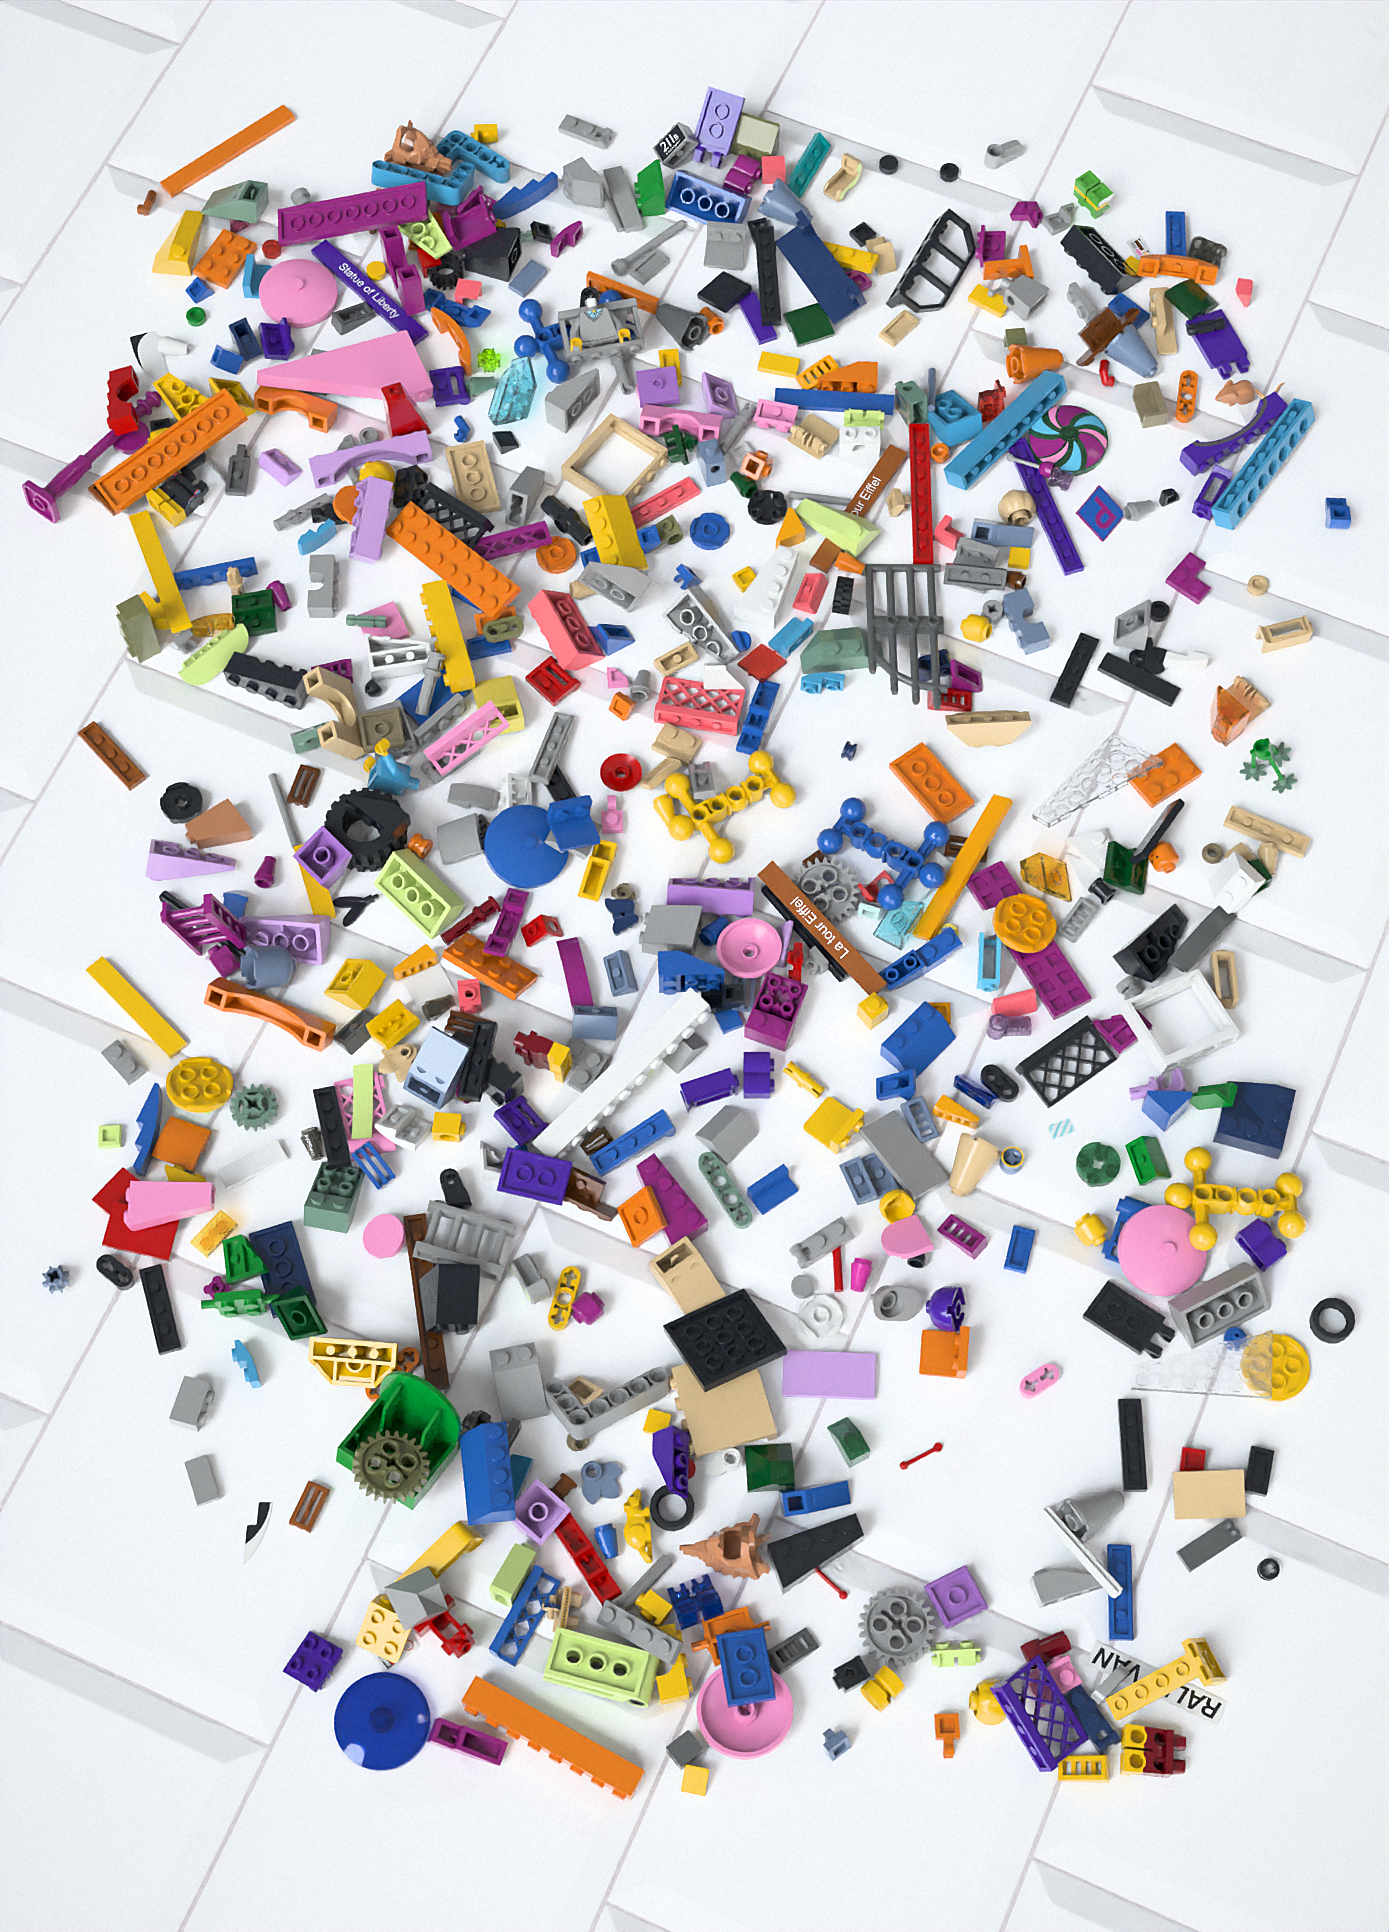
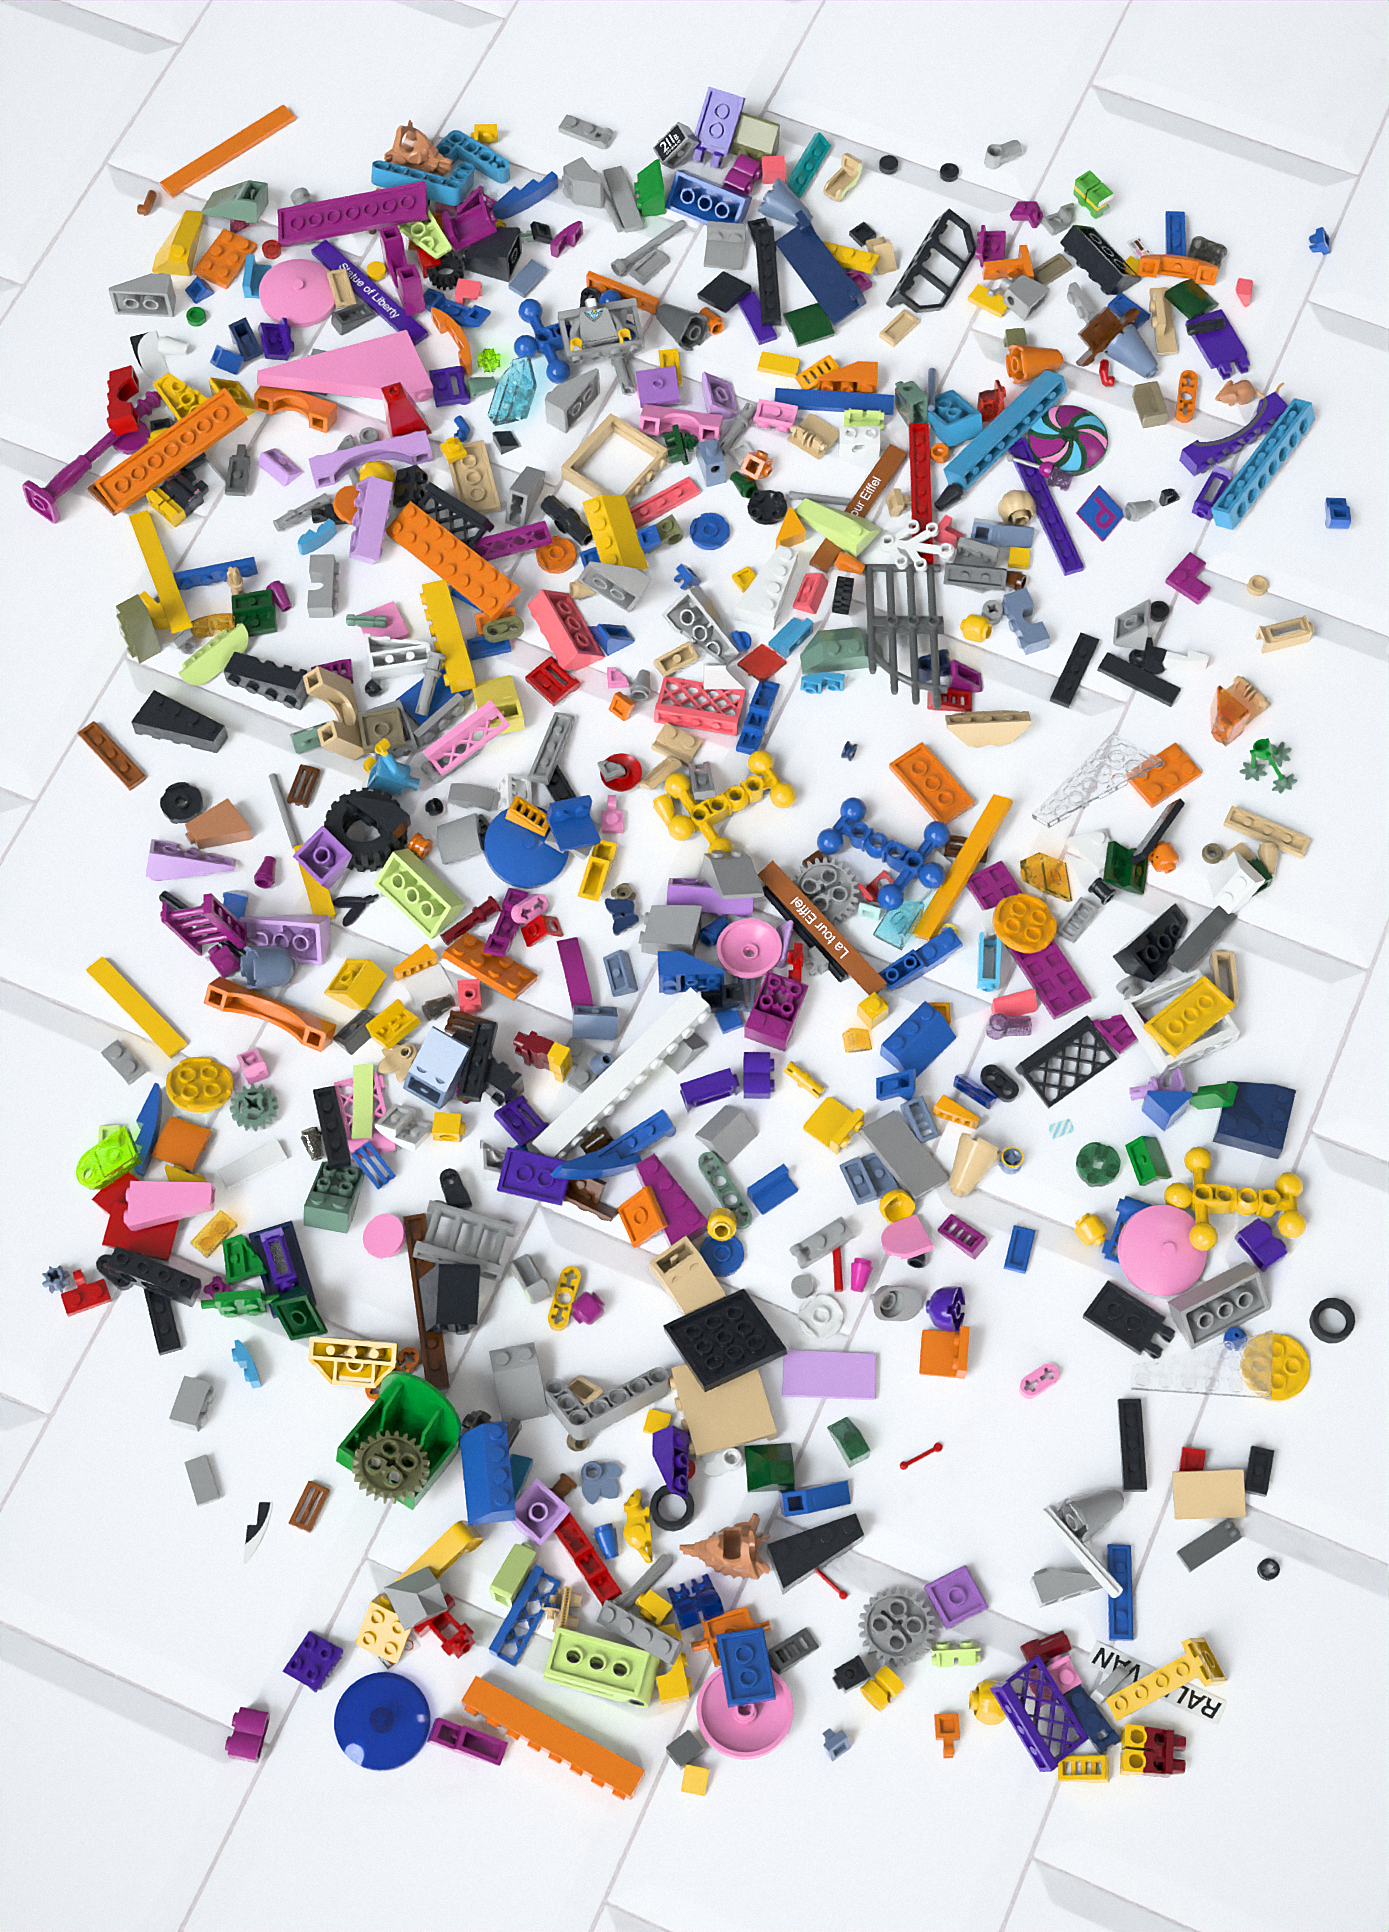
none -> red plate [60,1269,112,1317]
none -> clear neon green tile [76,1125,142,1191]
none -> black brick [106,1245,202,1308]
none -> light grey slope [108,273,176,318]
none -> black wedge [131,690,228,754]
none -> magenta brick [225,1706,270,1764]
none -> bright pink slope [236,1047,269,1085]
none -> dark purple window [259,1227,299,1292]
none -> tan tile [326,268,357,310]
none -> black hinge [425,798,444,816]
none -> yellow tile [440,436,467,464]
none -> light orange slope [505,795,549,836]
none -> bright pink beam [511,894,548,923]
none -> blue slope [551,1151,642,1180]
none -> sand blue cone [590,1053,613,1076]
none -> light grey tile [597,760,626,782]
none -> blue tile [700,1235,744,1277]
none -> light grey slope [702,849,764,899]
none -> yellow head [707,1207,737,1241]
none -> clear yellow slope [842,1027,872,1053]
none -> white plant [879,520,956,572]
none -> black cone [934,483,964,512]
none -> dark tan tile [1033,253,1072,286]
none -> yellow tile [1143,975,1236,1058]
none -> blue tile [1309,227,1331,255]

